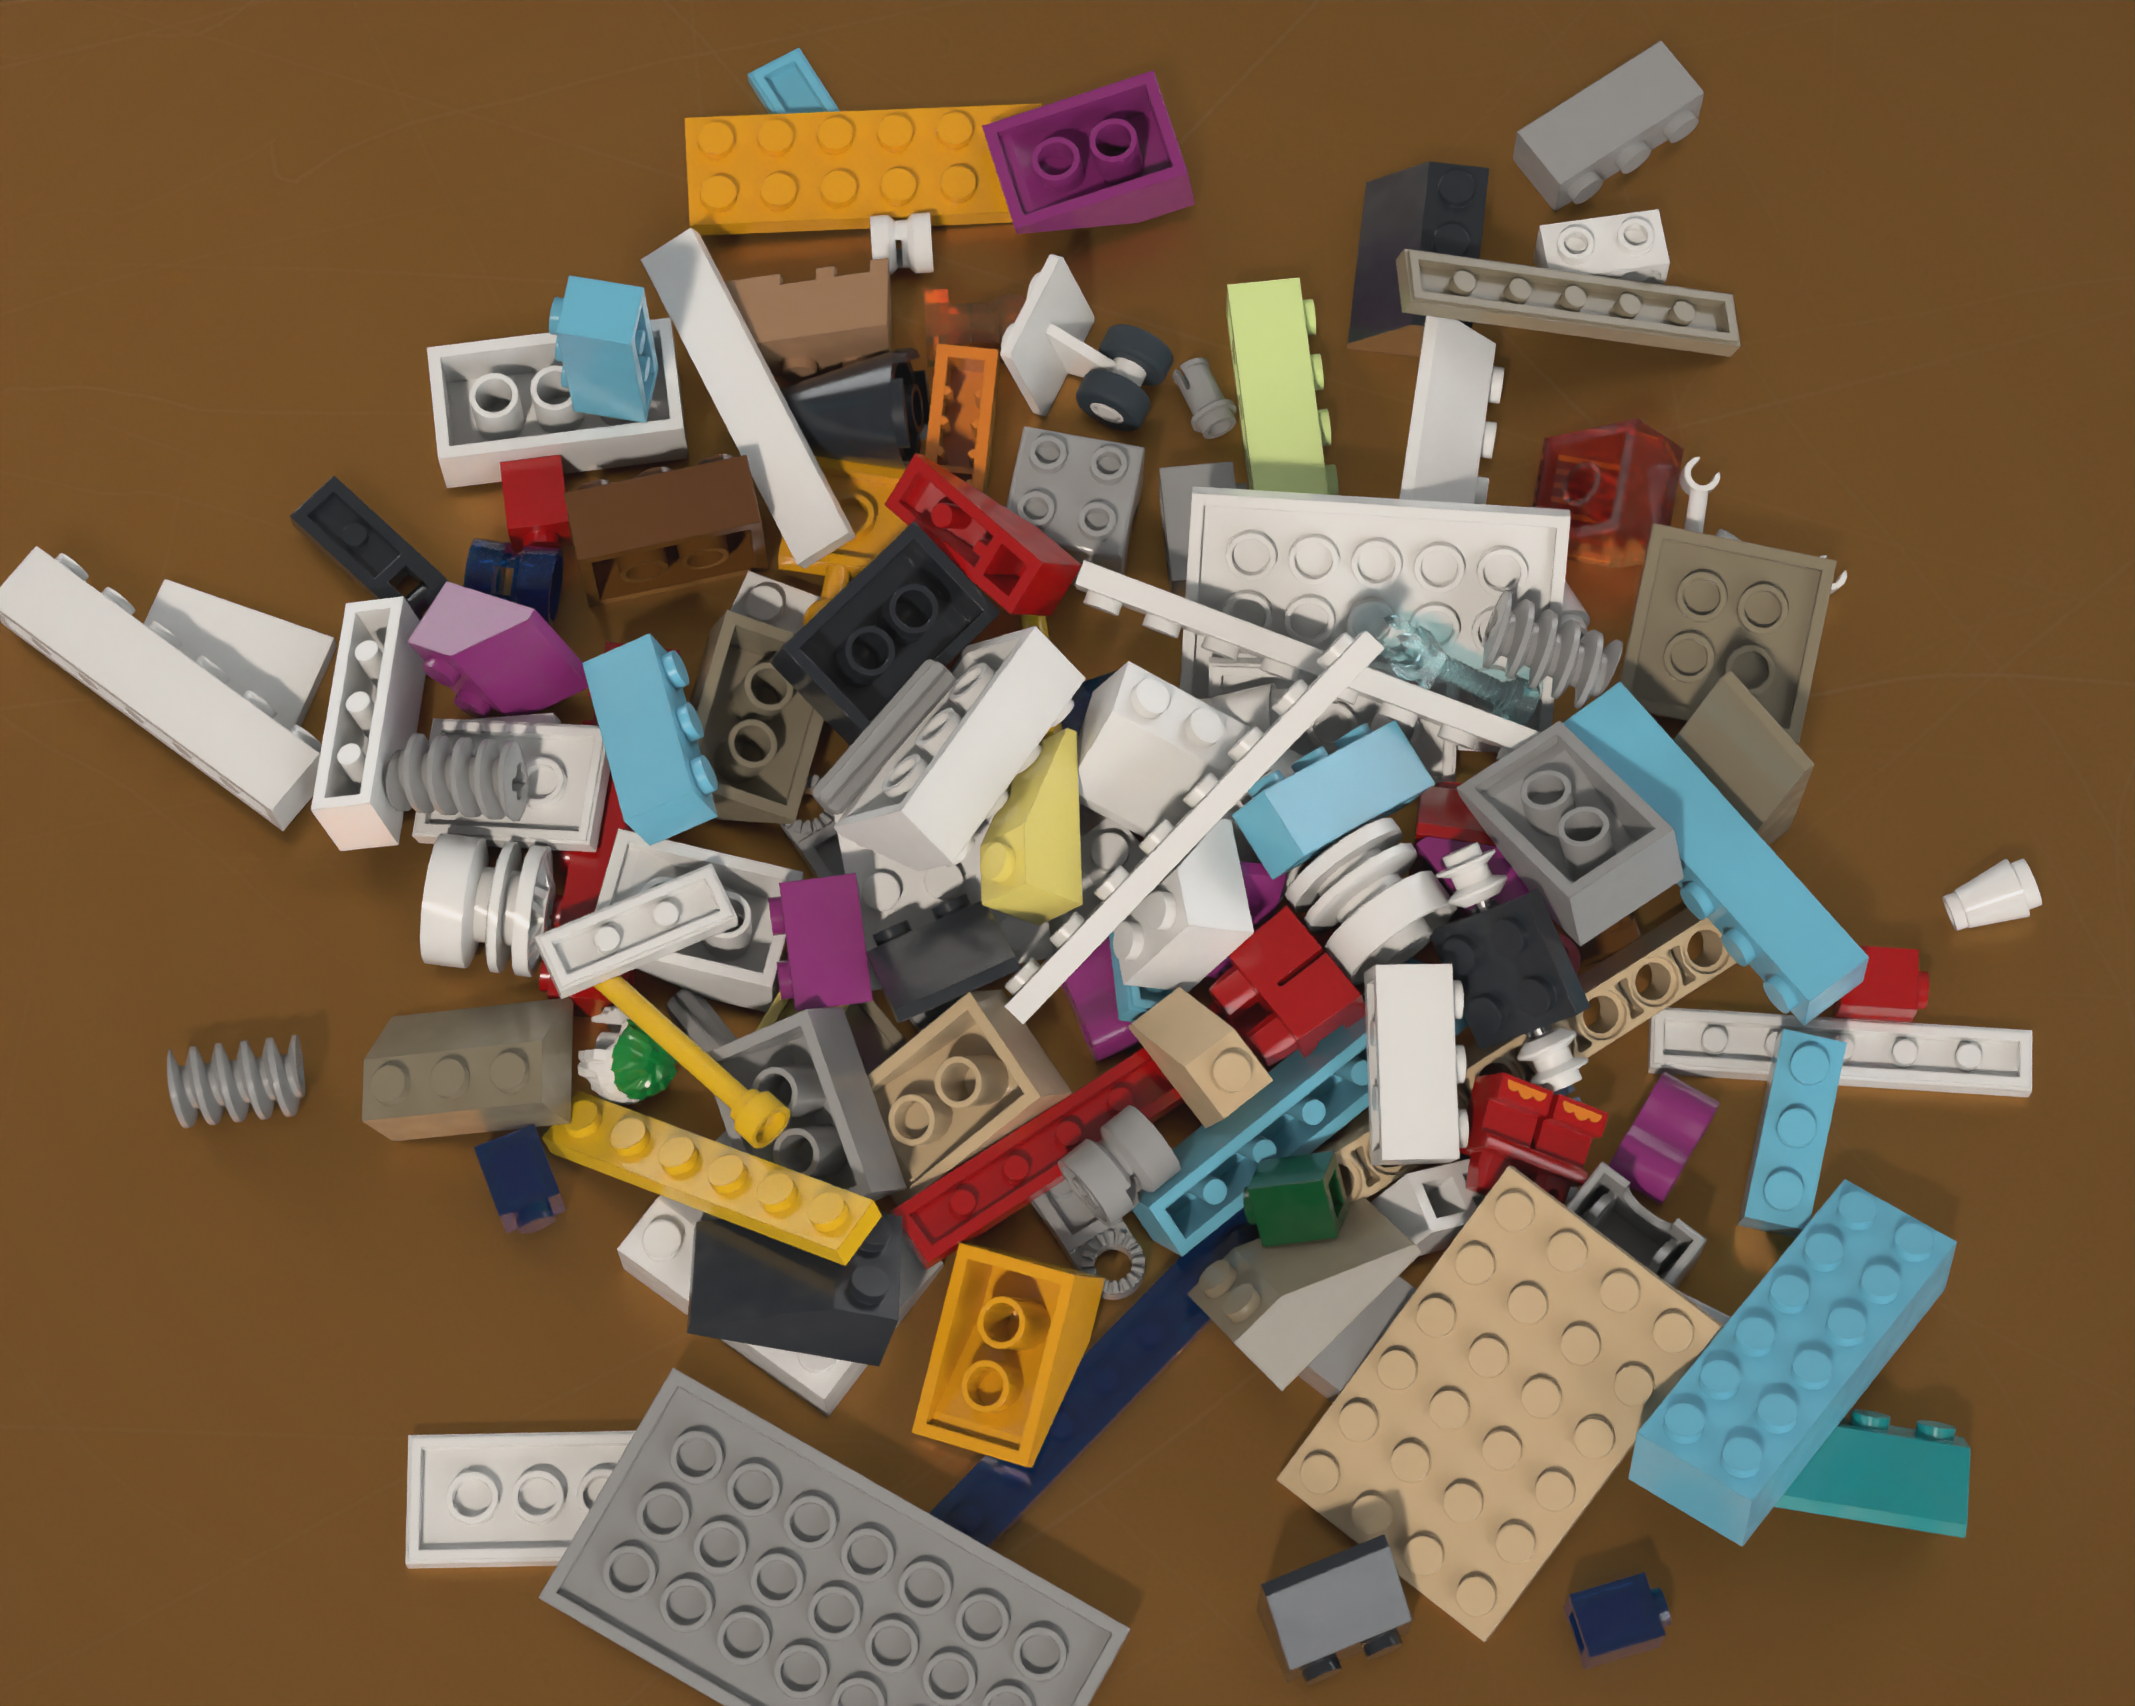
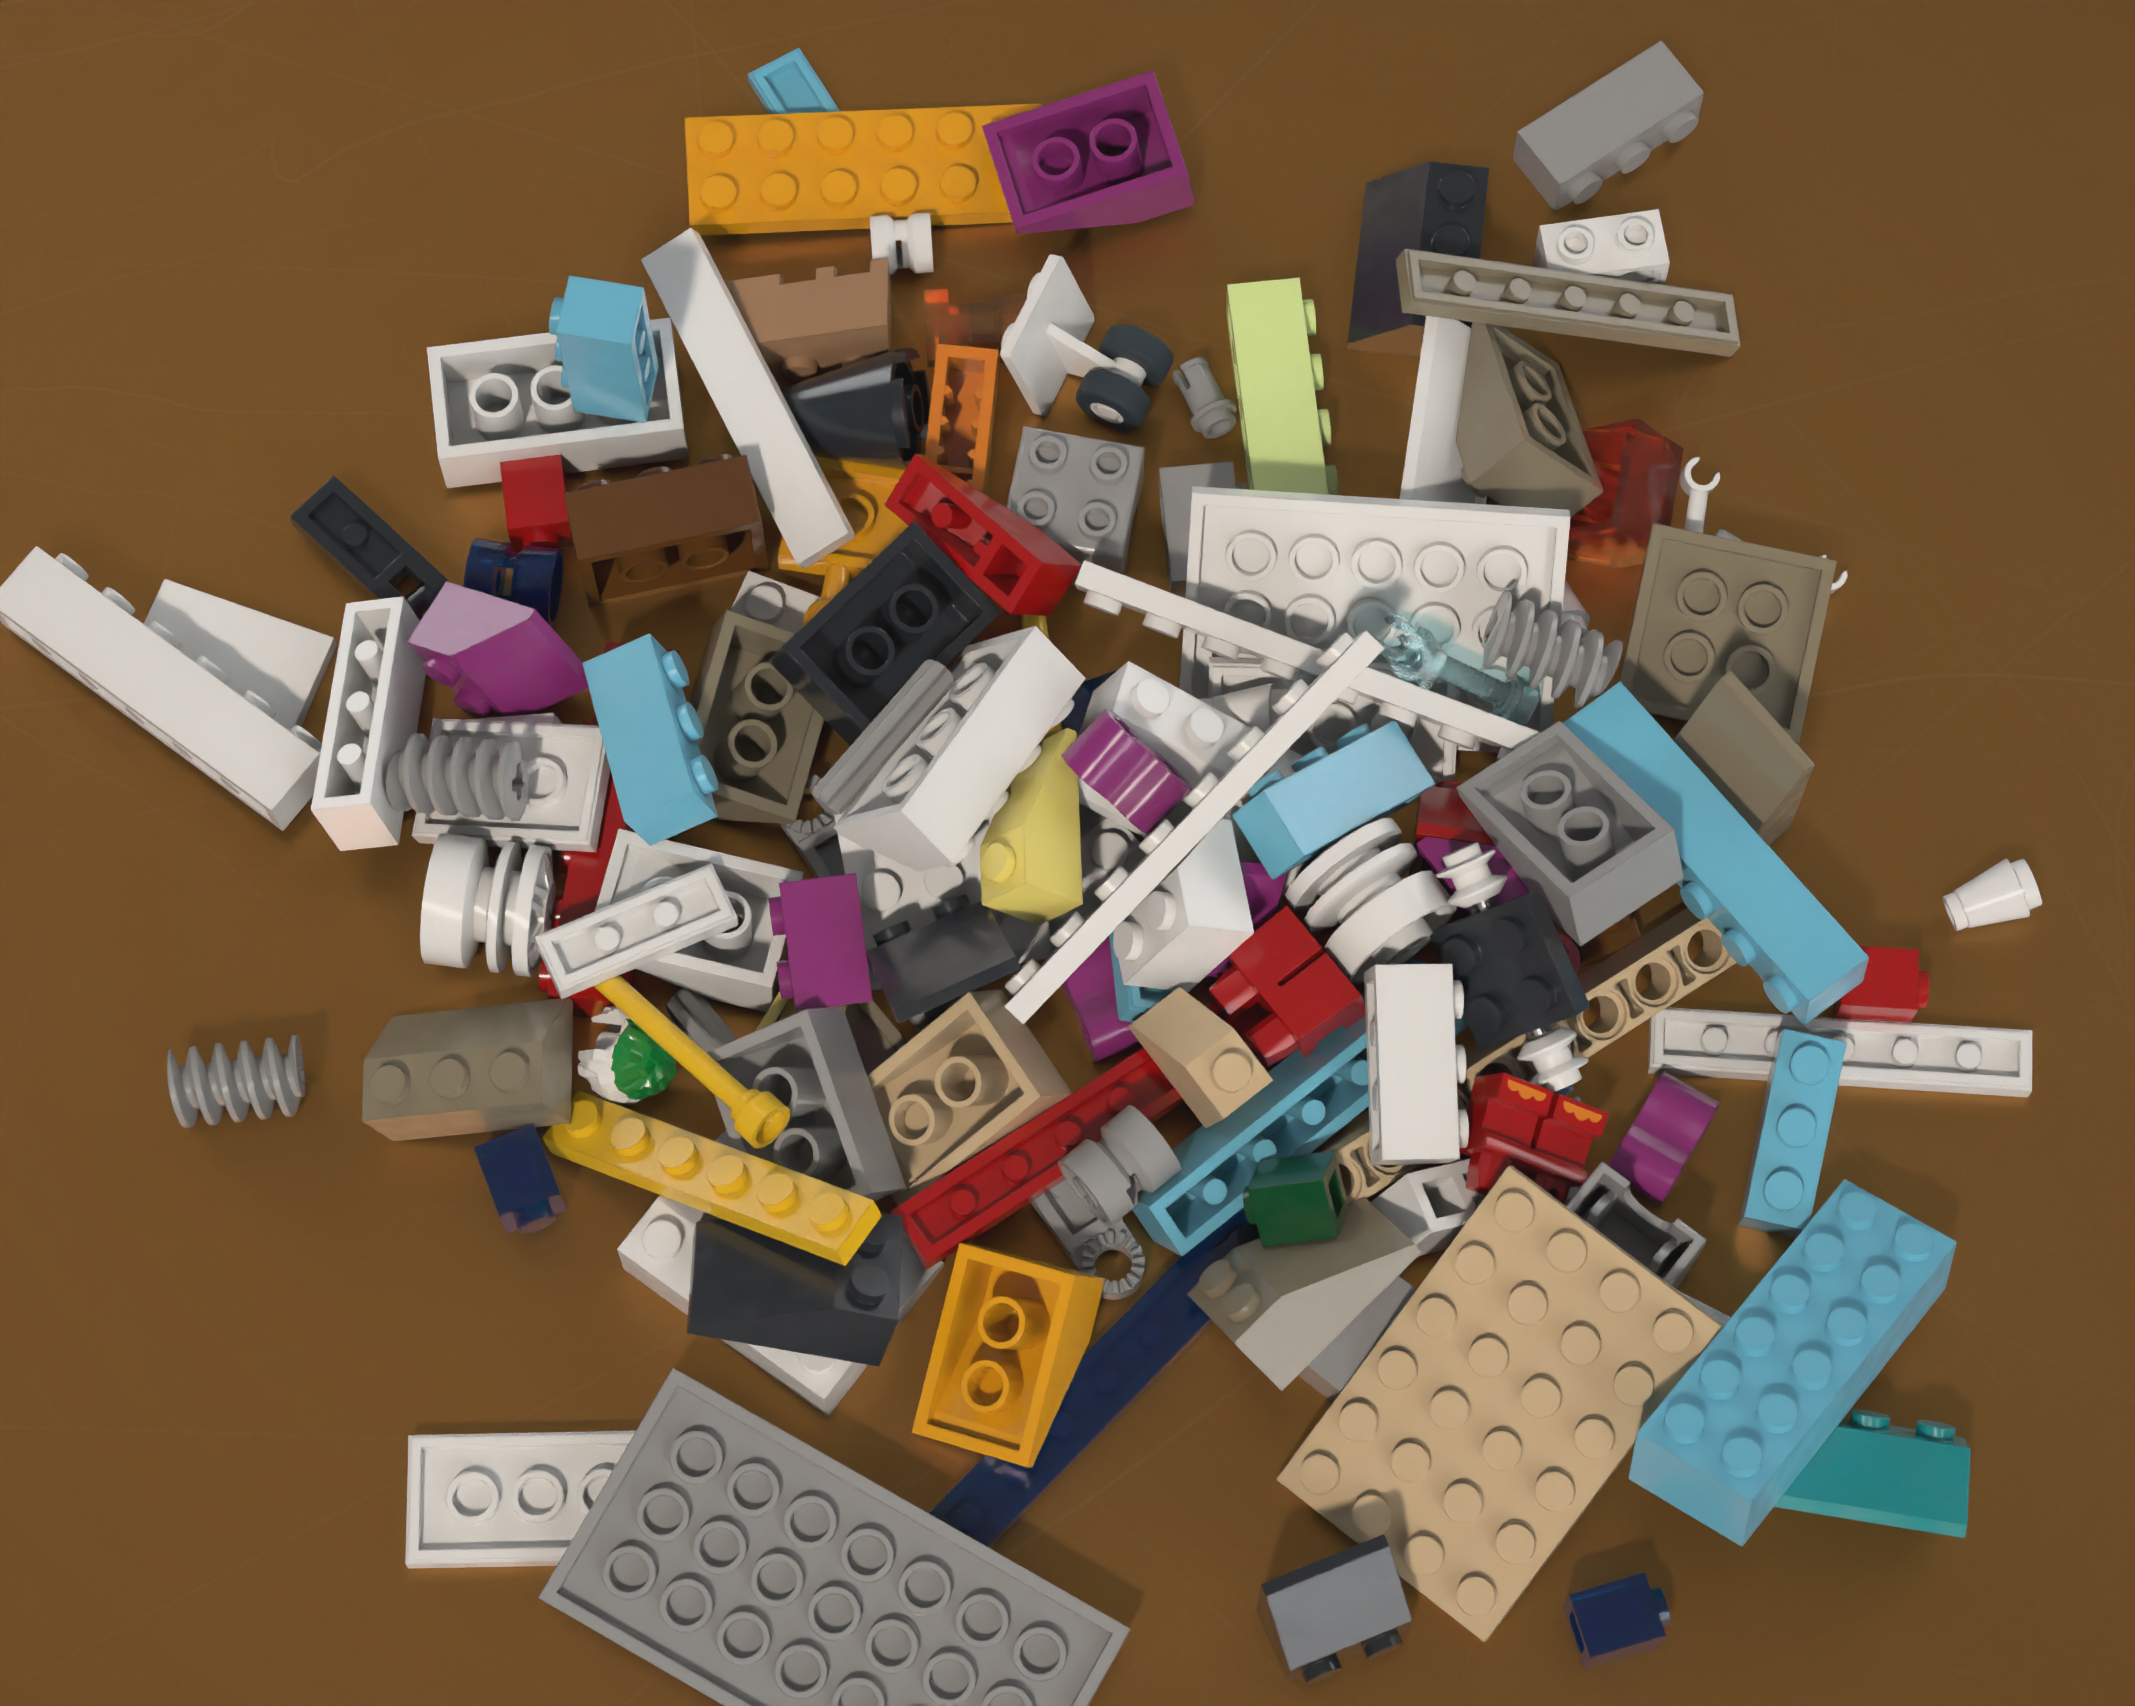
none -> magenta axle [1061,708,1192,835]
none -> dark tan slope [1456,322,1604,517]

